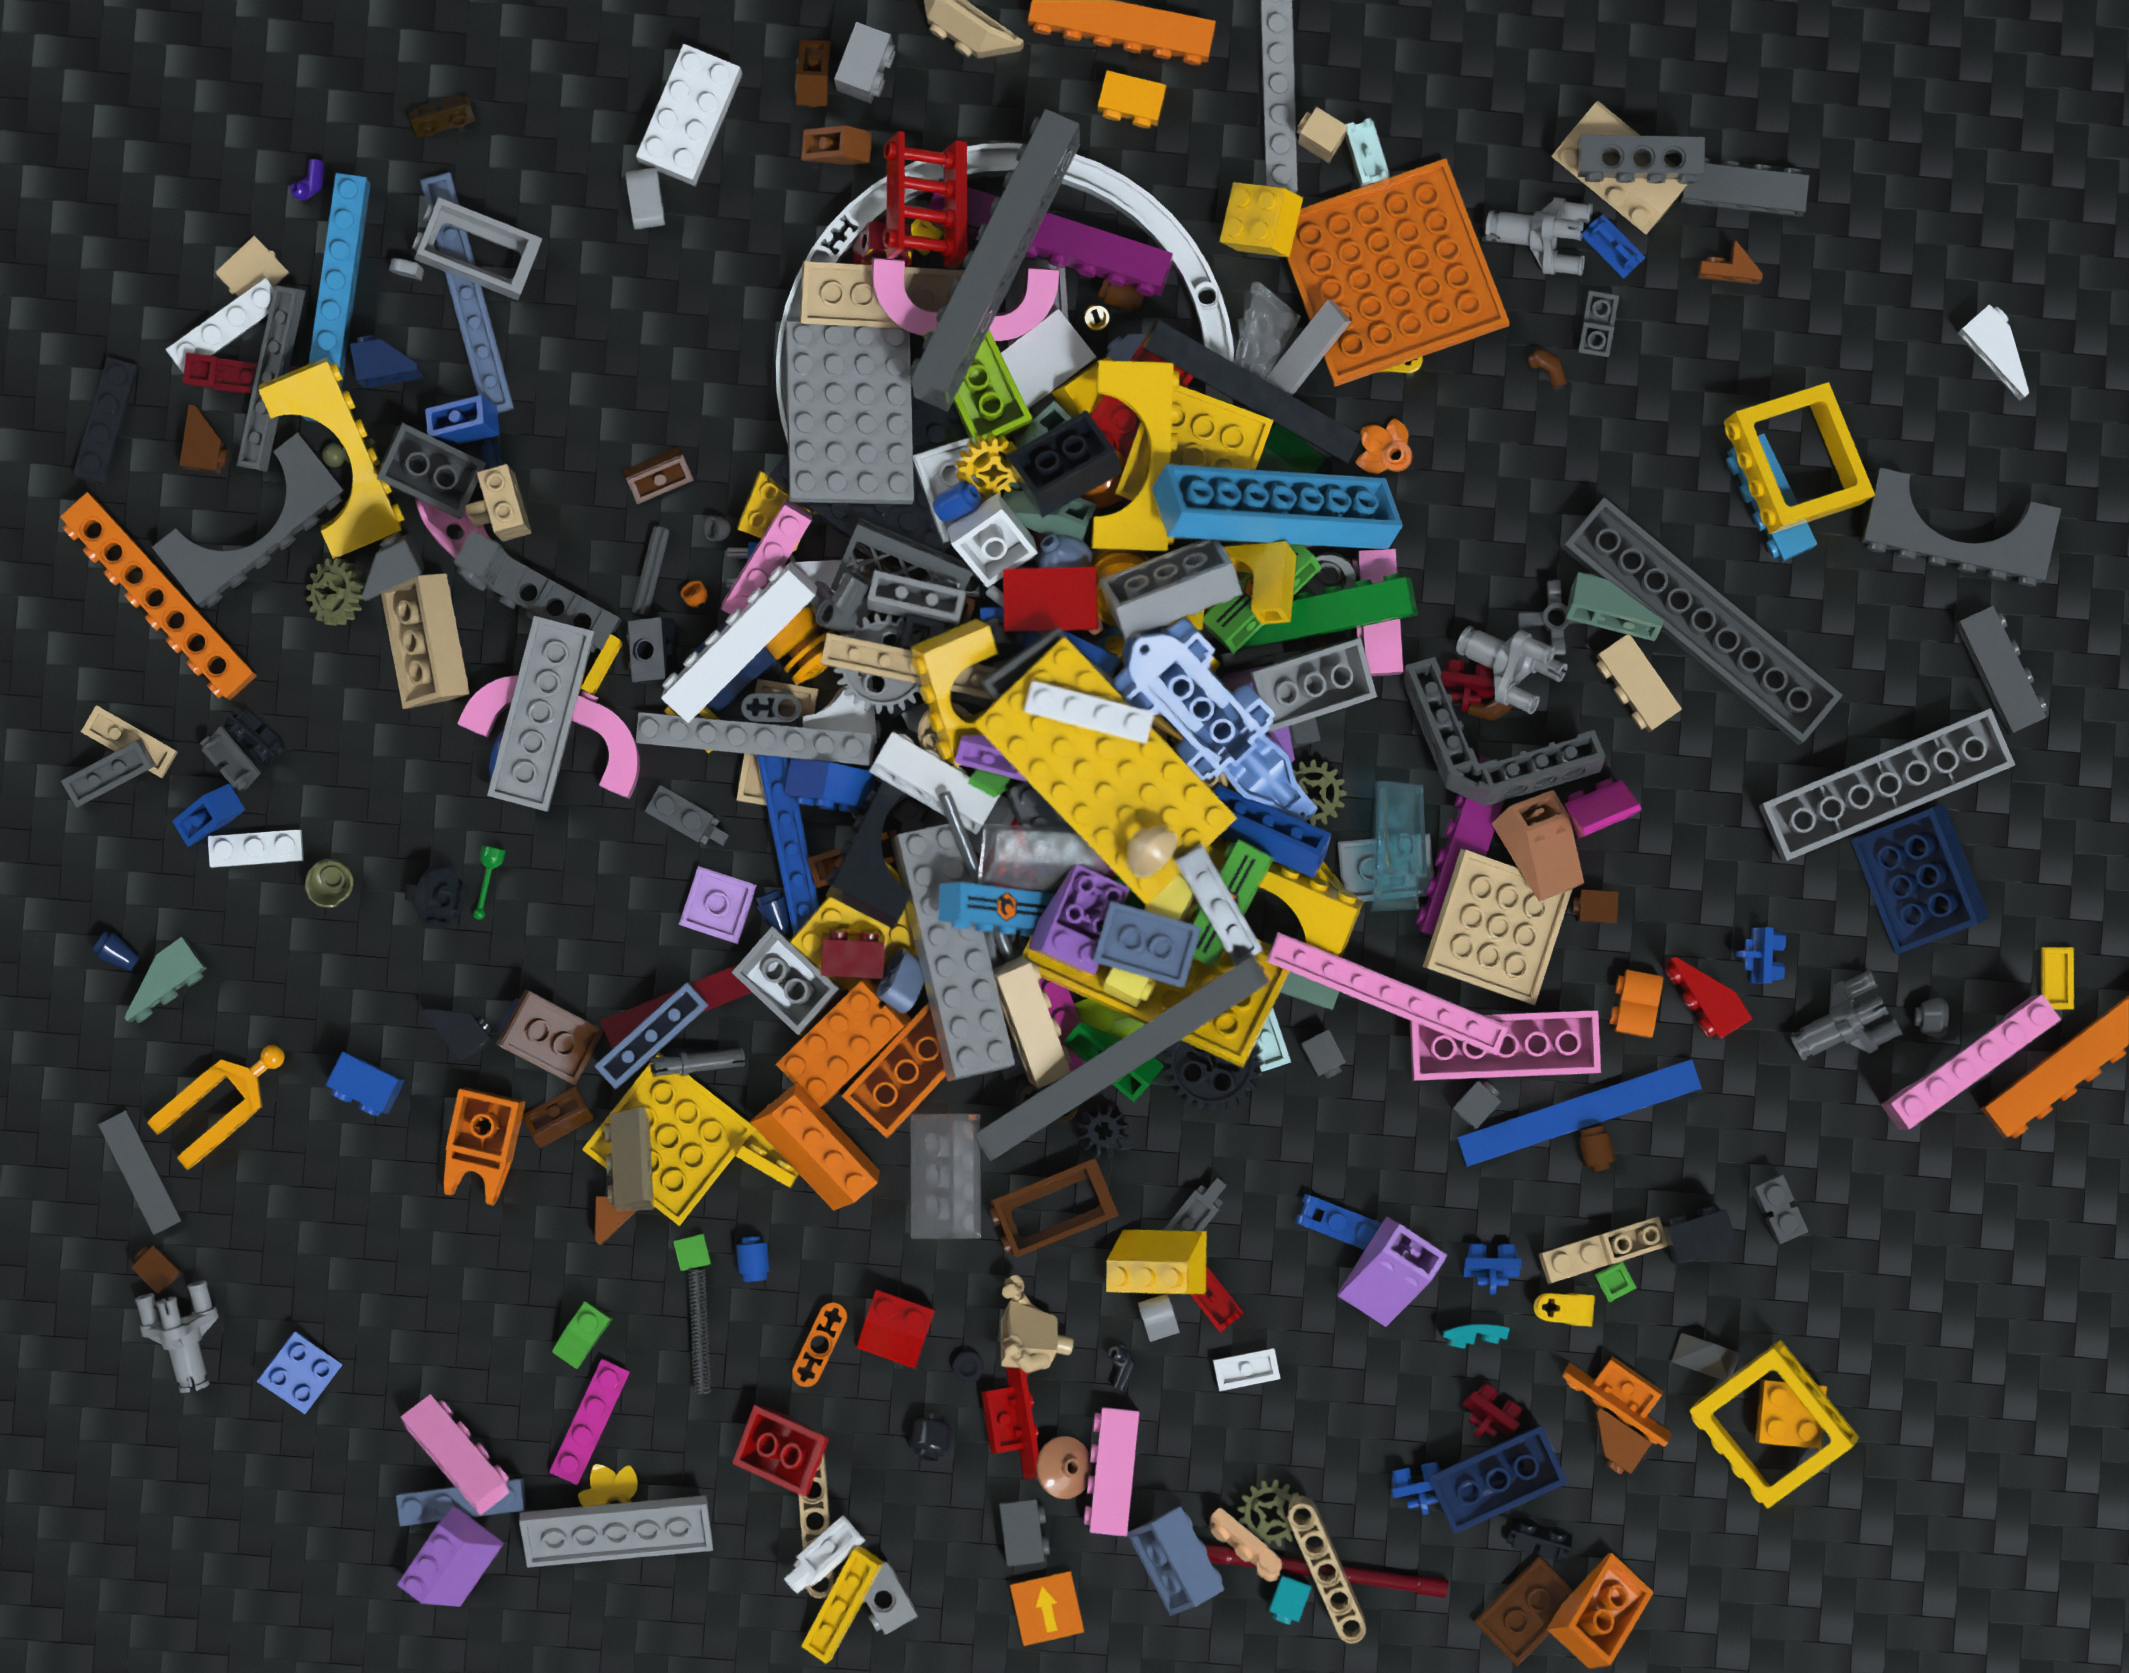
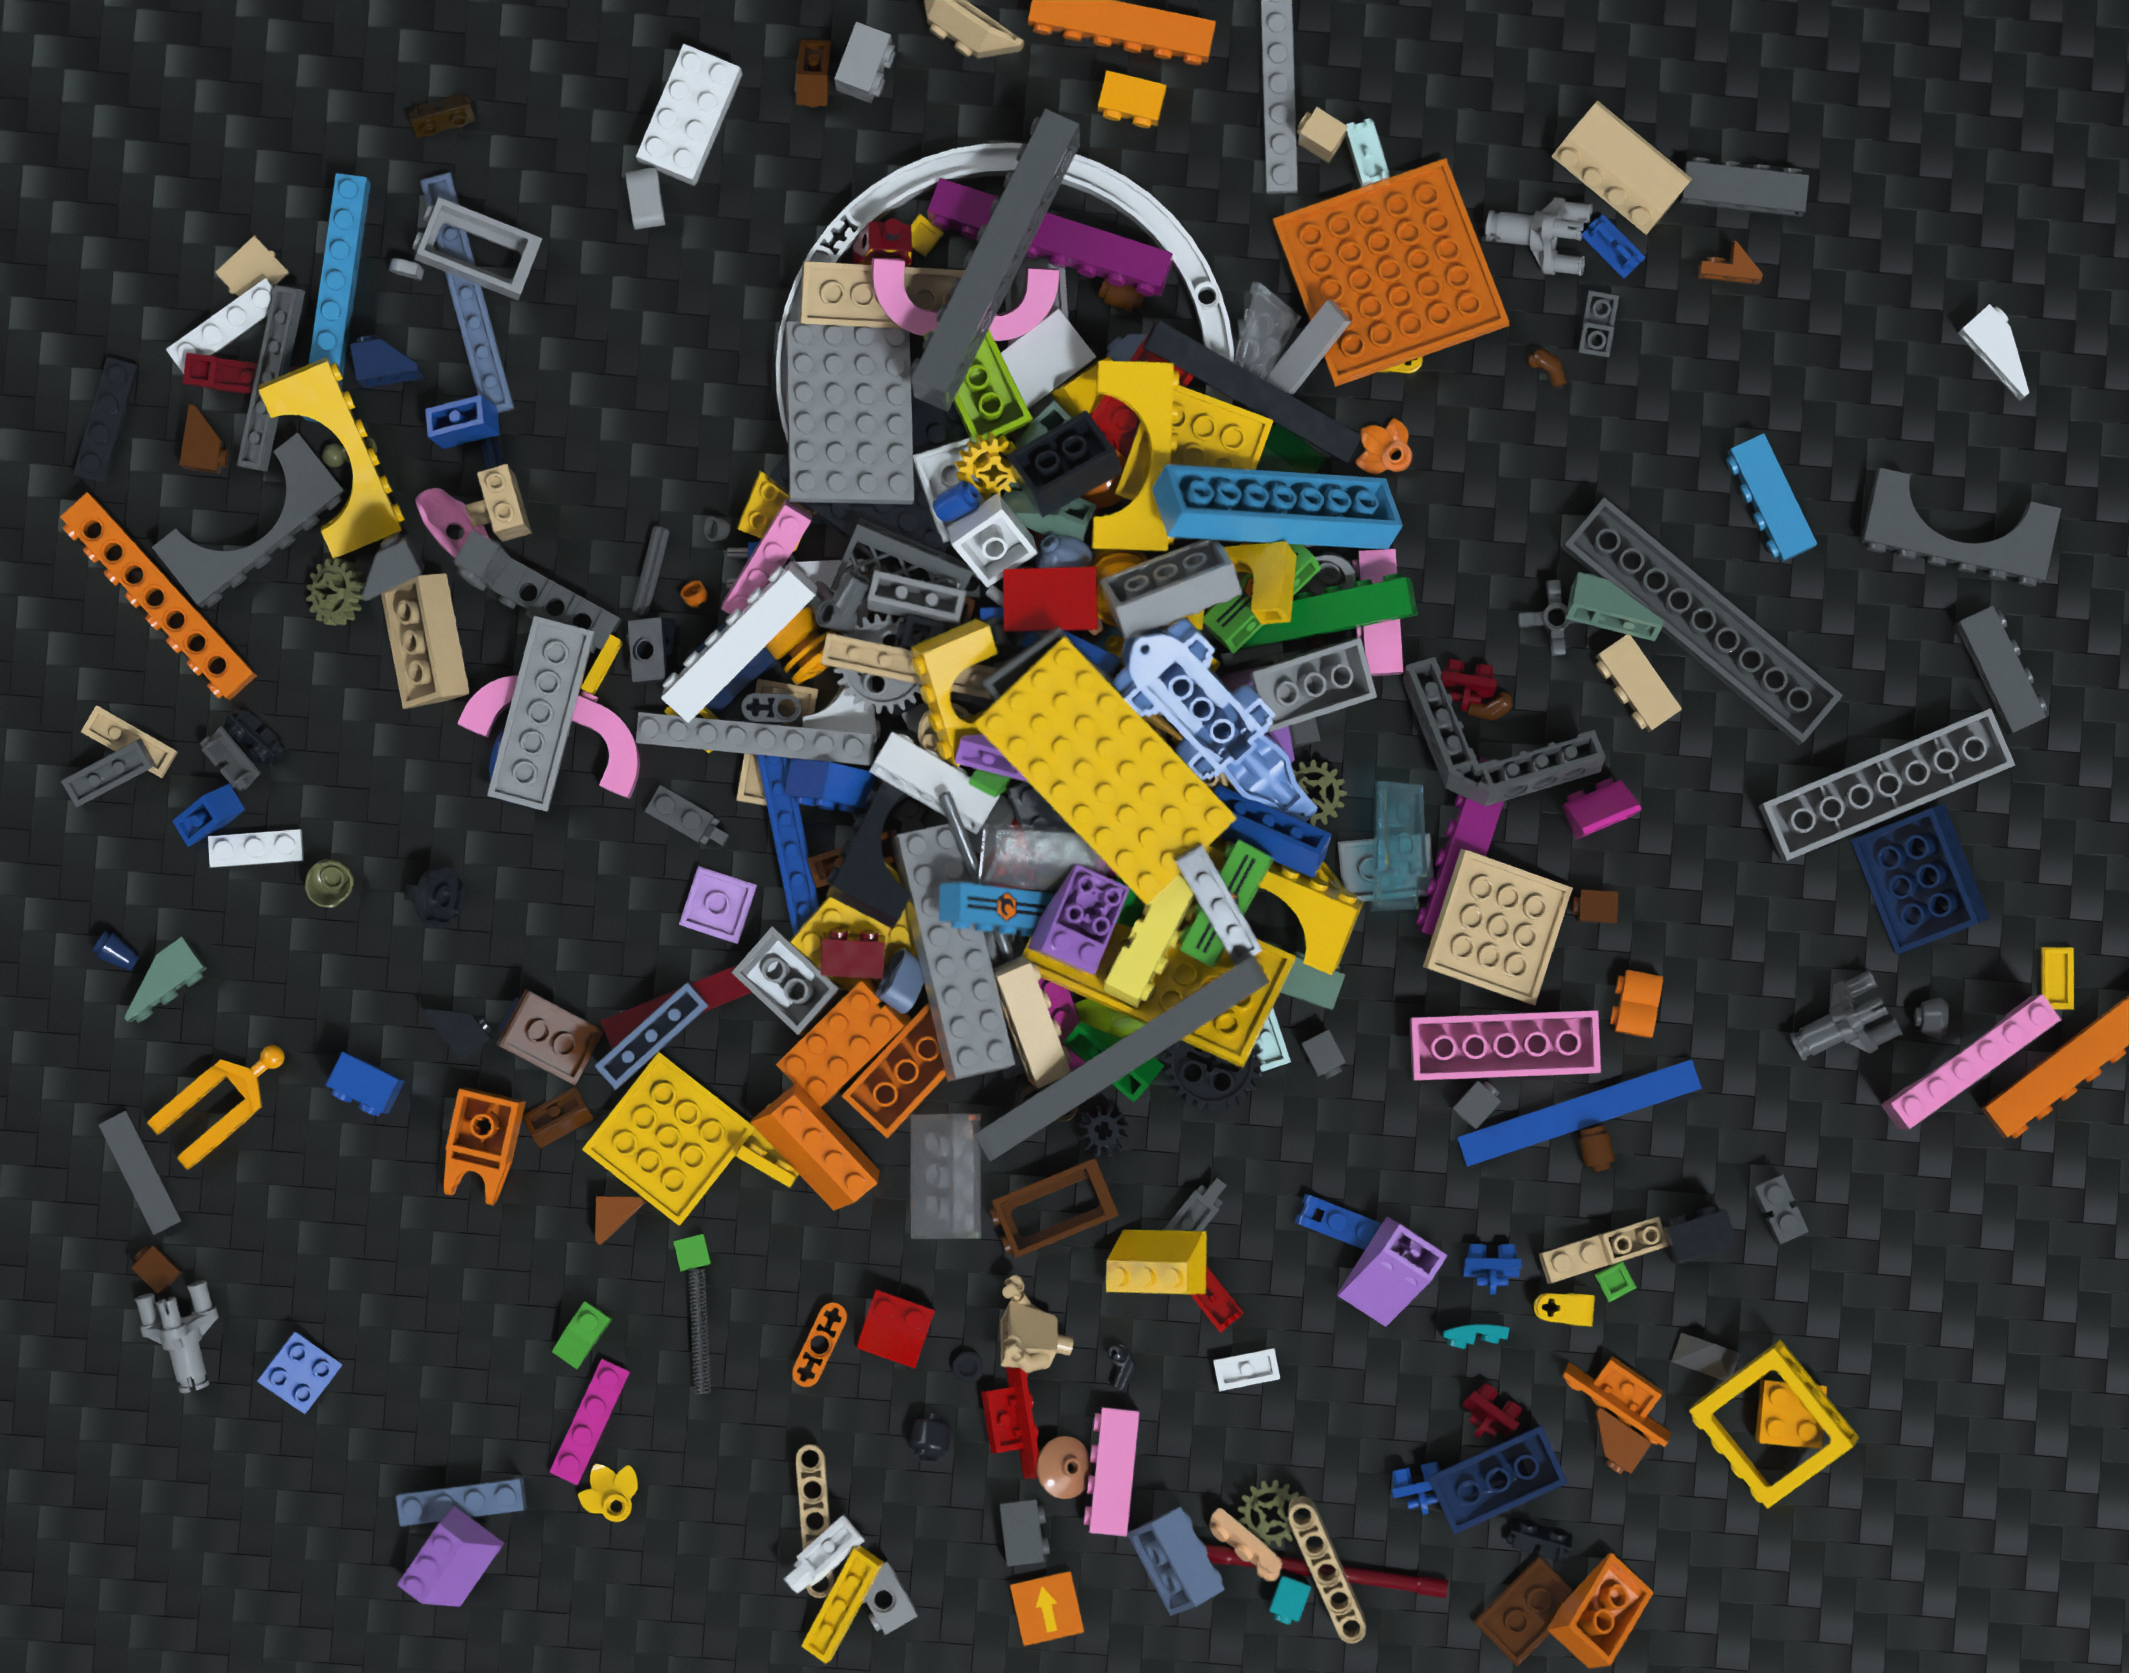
dark purple arm [290,160,324,201] -> none
dark grey slope [376,423,486,519] -> none
bright pink brick [401,1394,510,1515] -> none
green hinge [473,845,506,920] -> none
light grey plate [519,1496,713,1567] -> none
dark tan slope [605,1107,654,1212] -> none
reddish brown slope [623,447,694,504] -> none
dark grey pin [650,1047,745,1077] -> none
red slope [732,1405,829,1497] -> none
blue brick [736,1236,770,1282] -> none
dark blue cone [756,889,792,935] -> none
dark orange slope [801,125,872,165] -> none
red fence [883,131,967,268] -> none
white plate [1024,681,1154,743] -> none
hinge [1084,304,1109,330] -> none
sand blue plate [1093,901,1202,988] -> none
tan piece [1127,826,1177,878] -> none
light grey beam [1138,1294,1180,1342] -> none
yellow brick [1219,182,1303,257] -> none
bright pink tile [1266,932,1509,1055] -> none
light grey wheel [1456,626,1567,714] -> none
nougat slope [1492,790,1584,902] -> none
dark grey brick [1577,134,1705,184] -> none
red slope [1664,957,1752,1040] -> none
yellow piece [1723,382,1875,535] -> none
blue hips [1735,927,1786,984] -> none

